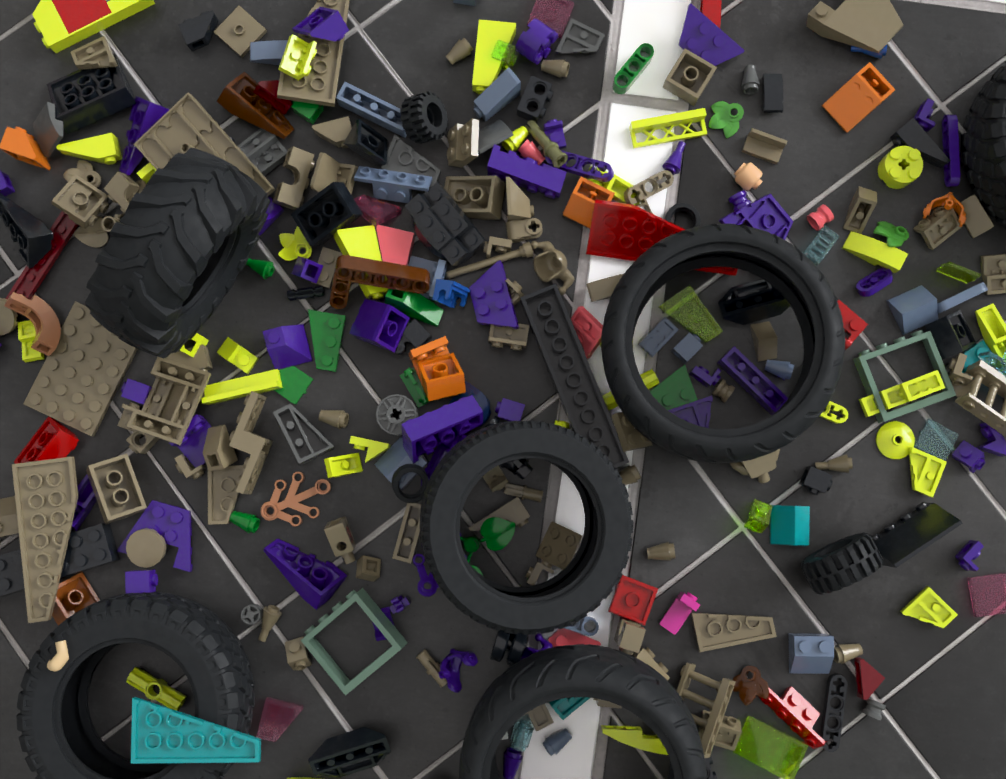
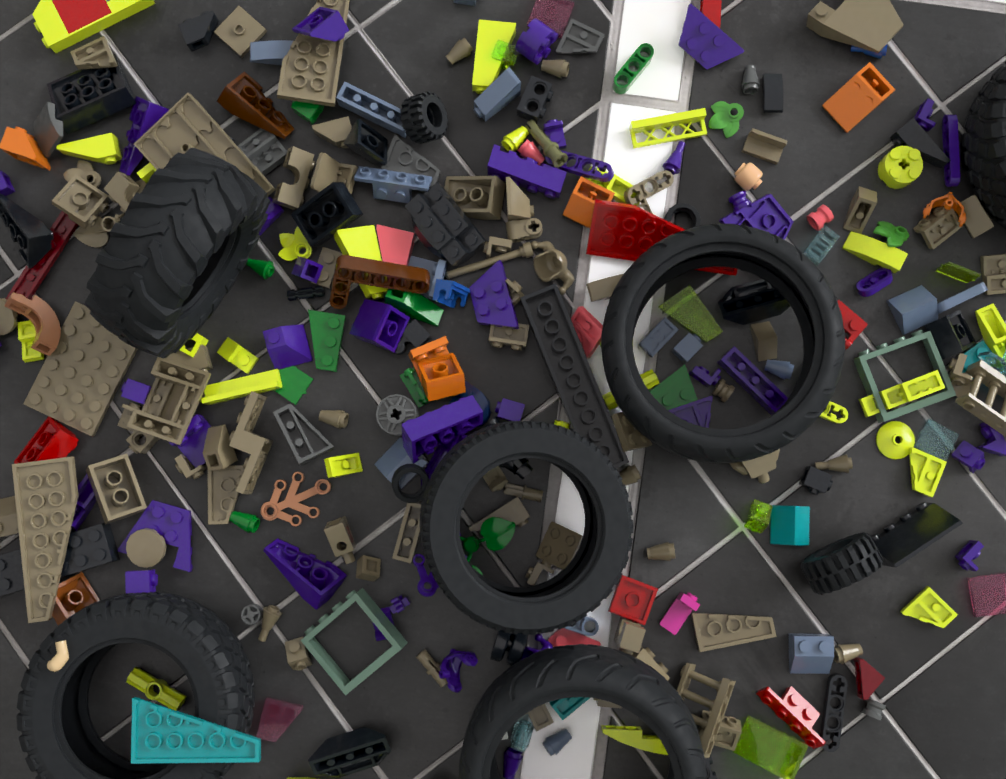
dark red slope [253,80,292,115] -> none
neon yellow bracket [278,34,317,81] -> none
neon yellow slope [349,436,391,463] -> none
clear pink wing [354,194,402,226] -> none
dark tan plate [447,118,479,168] -> none
dark grey slope [478,119,513,154] -> none
dark tan brick [662,48,717,106] -> none
reddish brown plate [733,665,769,706] -> none

